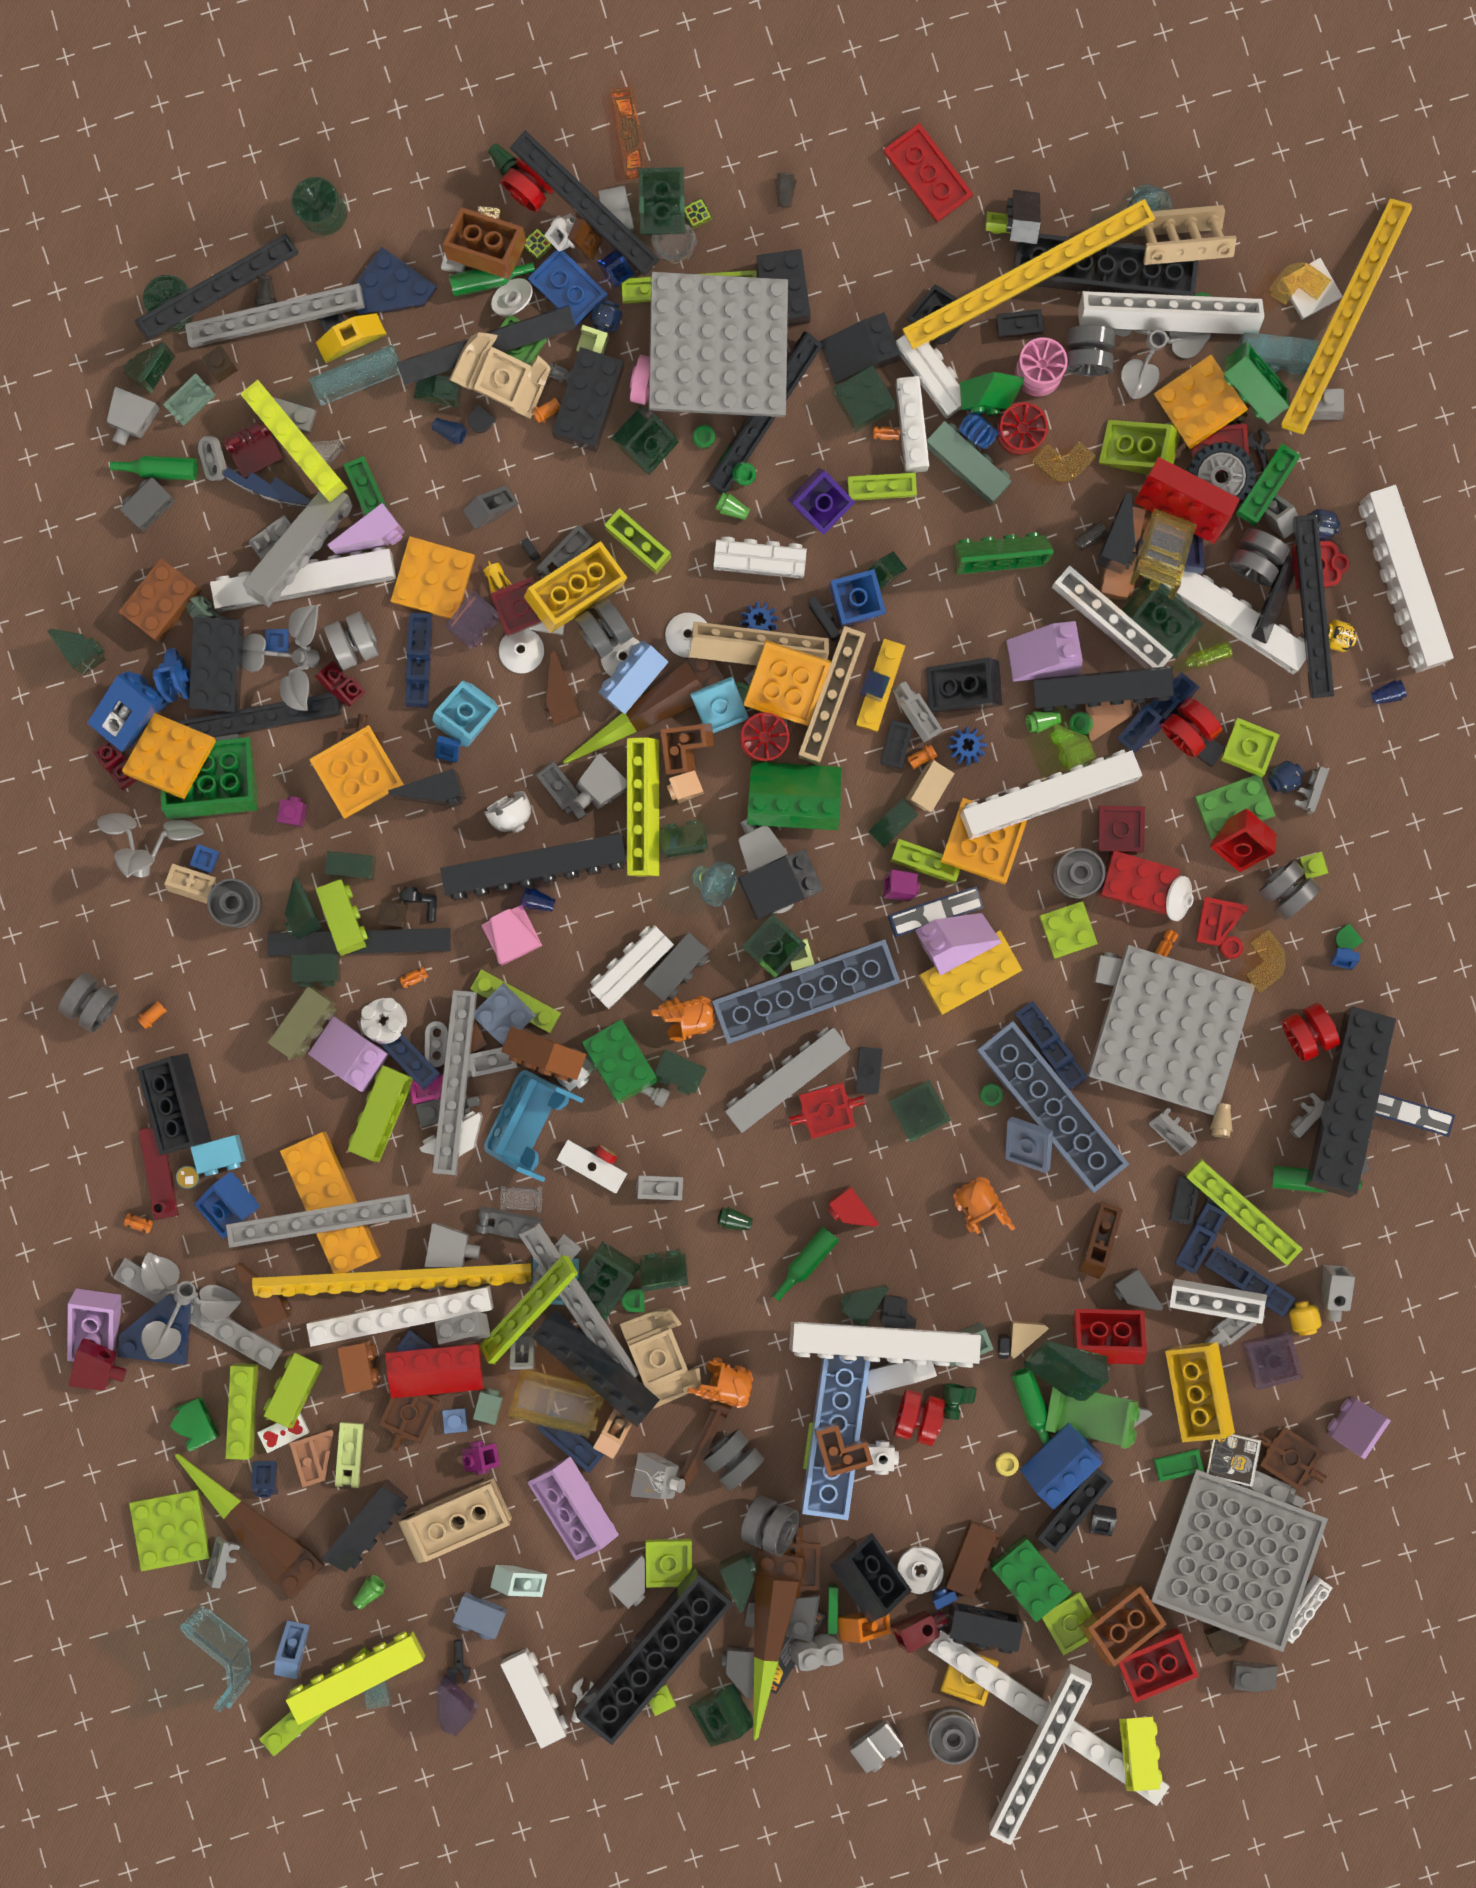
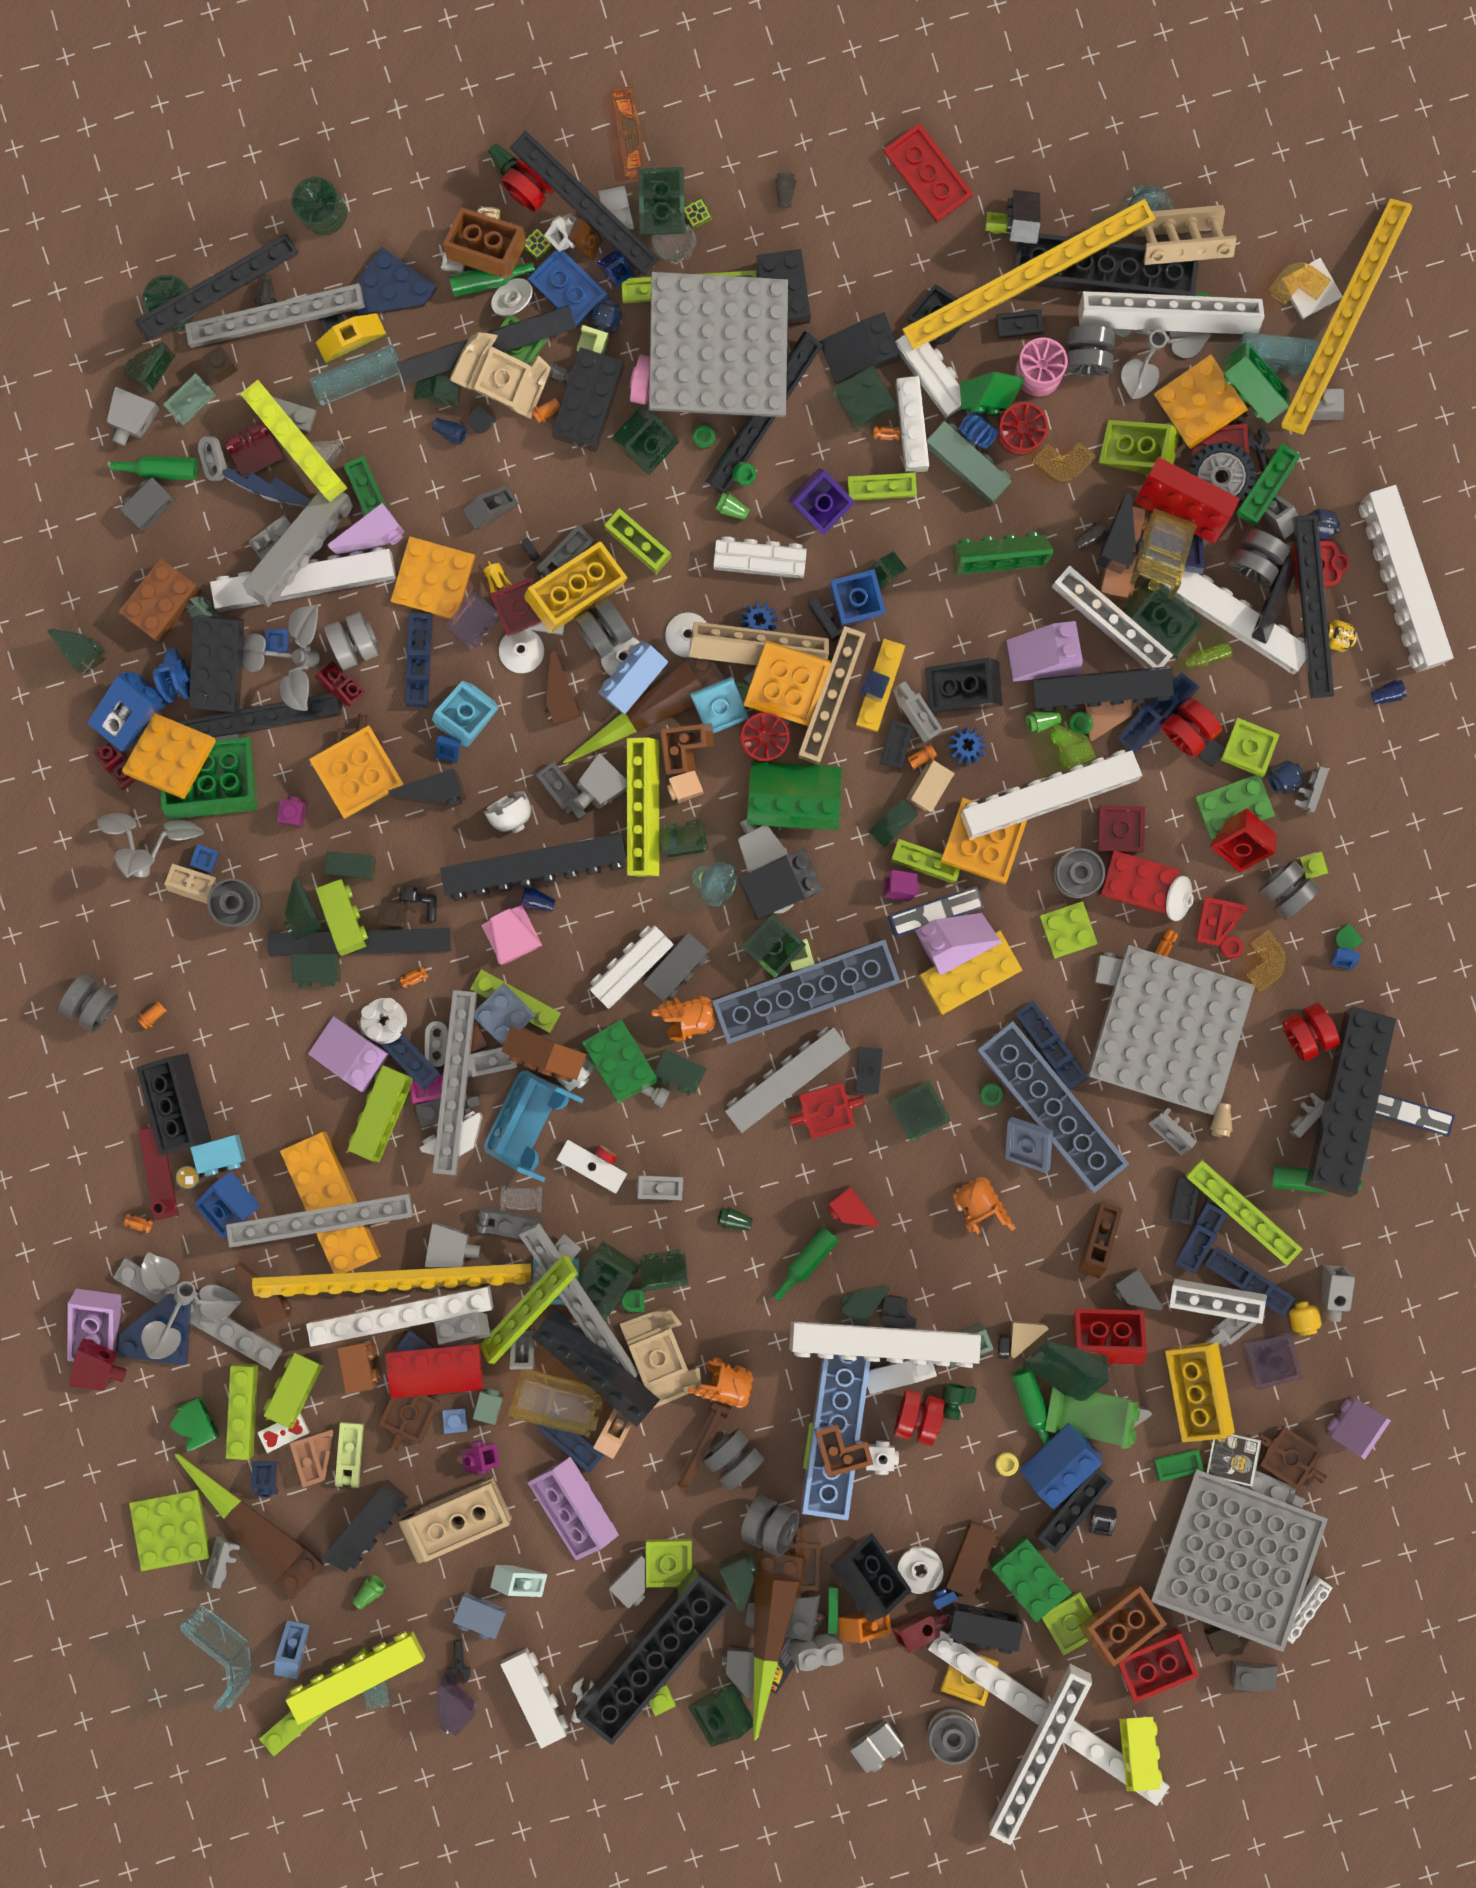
olive brick [268,986,337,1059] -> none
light grey torso [631,1452,685,1499] -> none

